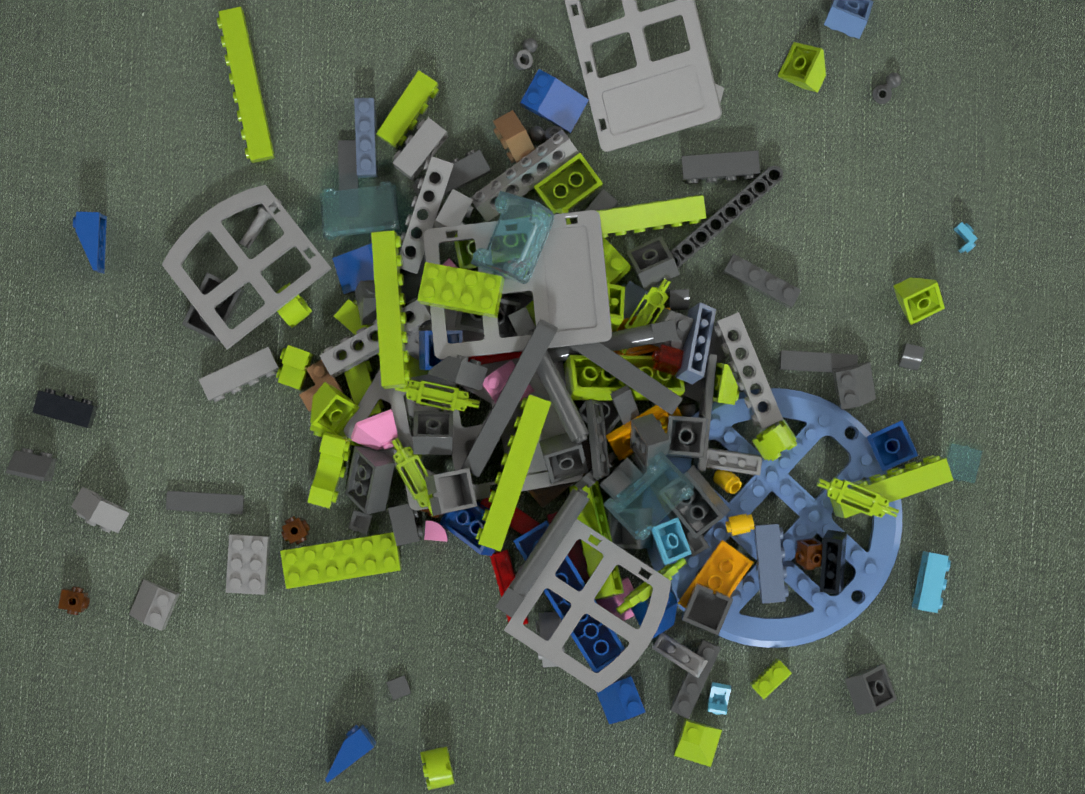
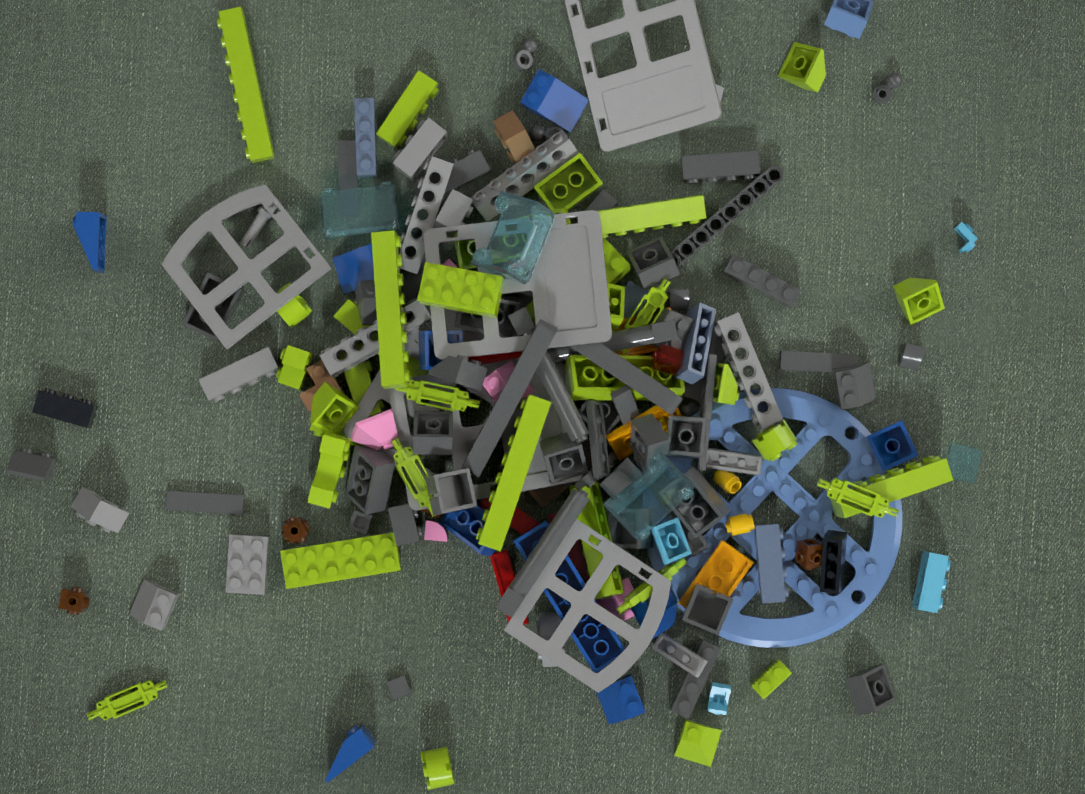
none -> lime piece [87,679,168,721]

